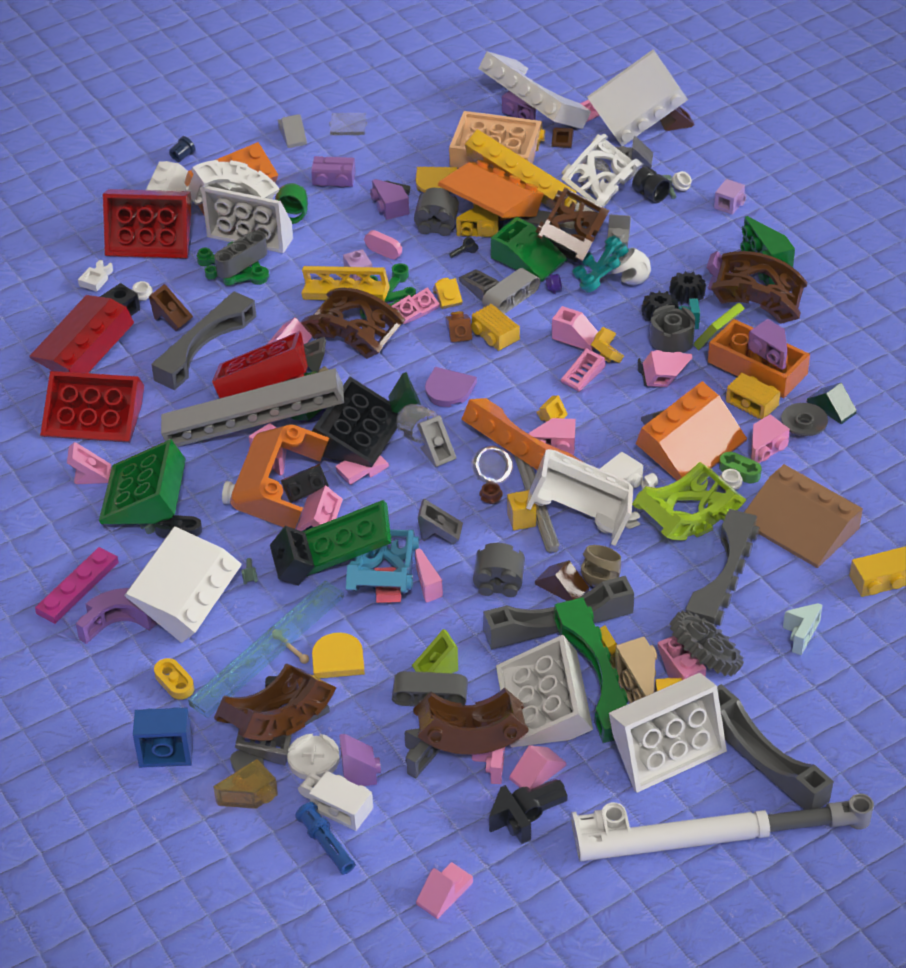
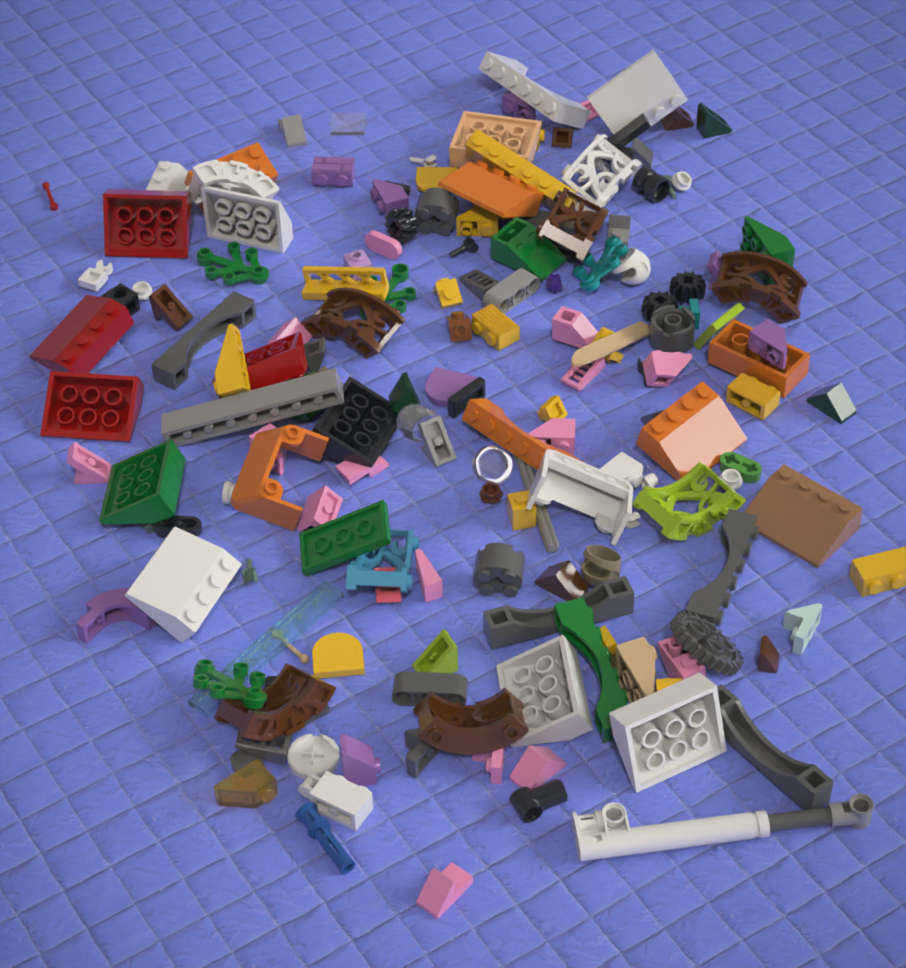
dark pink plate [35,547,119,624] -> none
blue brick [133,707,193,768] -> none
yellow plate [154,658,194,700] -> none
dark blue bush [169,136,196,162] -> none
dark grey beam [214,230,267,278] -> none
black brick [270,526,315,586] -> none
green helmet [275,183,308,224] -> none
black hips [281,464,329,503] -> none
bright pink slope [391,287,440,324] -> none
flat silver slope [418,499,463,545] -> none
black slope [489,785,531,844] -> none
lavender brick [714,179,746,215] -> none
bright pink slope [751,414,790,463] -> none
dark grey dish [781,403,828,436] -> none
none -> red hinge [42,182,58,211]
none -> green plant [193,659,267,709]
none -> yellow slope [213,324,251,398]
none -> black gear [384,207,419,243]
none -> white hand [409,155,438,167]
none -> black tile [448,376,485,419]
none -> tan piece [571,321,650,367]
none -> black tile [599,113,651,162]
none -> dark green slope [696,102,732,139]
none -> reddish brown slope [758,635,779,673]

